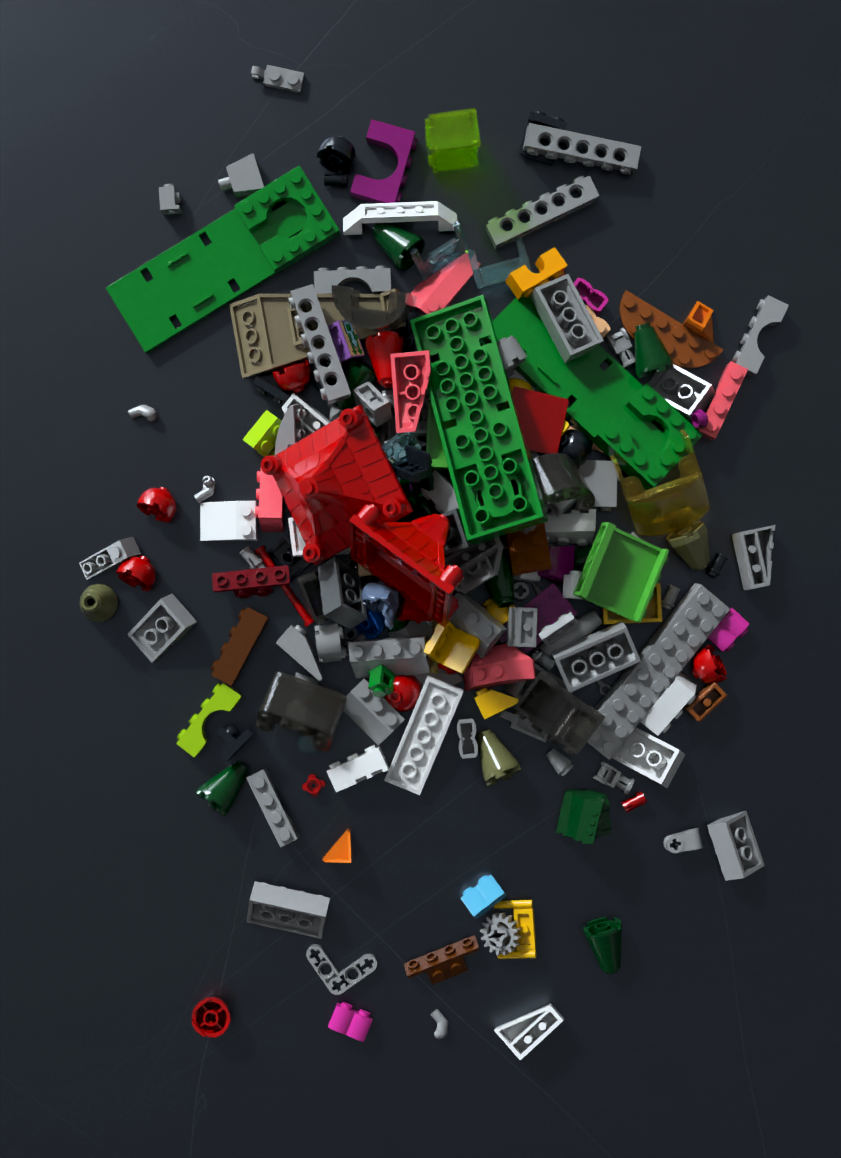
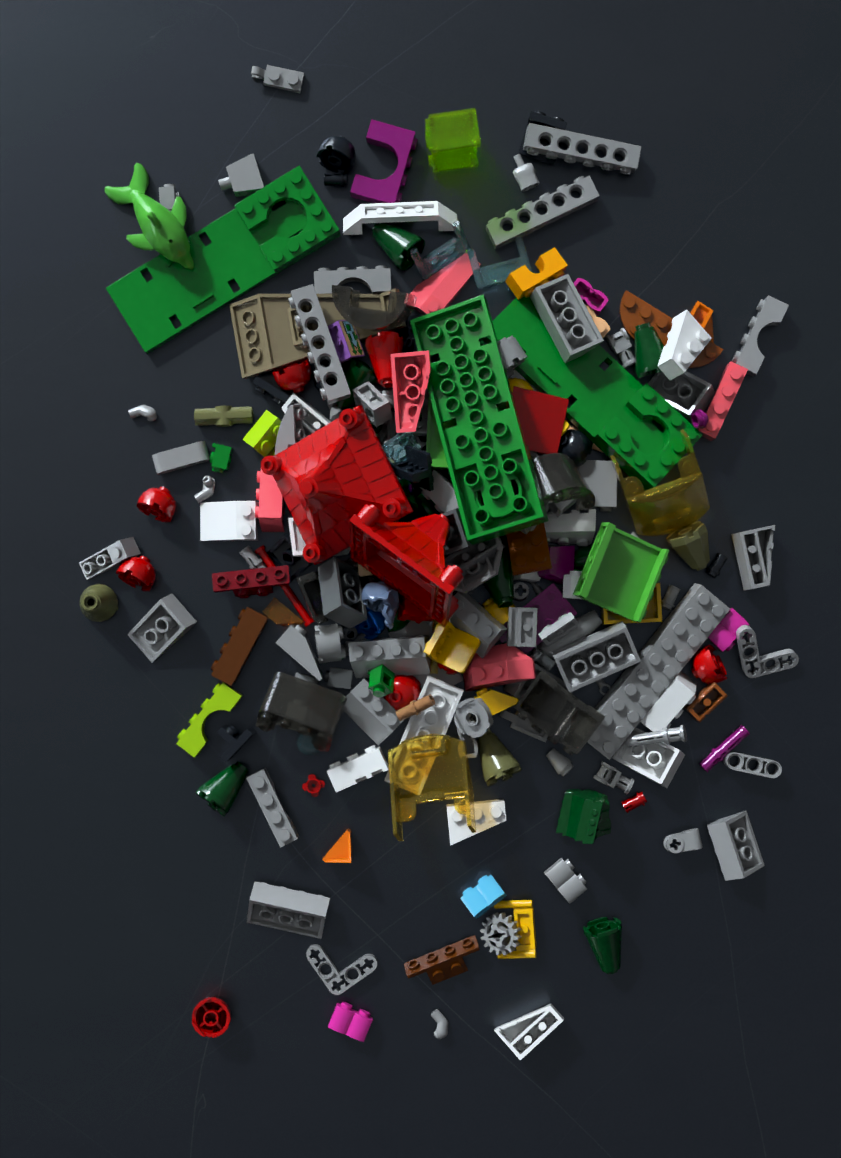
none -> bright green animal [105,163,194,270]
none -> light grey beam [152,441,210,475]
none -> olive piece [194,405,254,427]
none -> green brick [210,443,234,473]
none -> clear orange slope [263,597,304,627]
none -> dark grey brick [325,667,353,689]
none -> clear yellow windscreen [388,734,476,841]
none -> medium nougat pin [396,694,435,721]
none -> white wedge [446,799,506,846]
none -> light grey plate [454,698,494,738]
none -> light grey piece [513,154,540,192]
none -> light grey brick [544,858,587,904]
none -> light grey pin [626,725,687,747]
none -> white wedge [658,310,712,380]
none -> magenta pin [699,725,750,773]
none -> light grey beam [723,752,782,778]
none -> light grey beam [736,625,799,678]

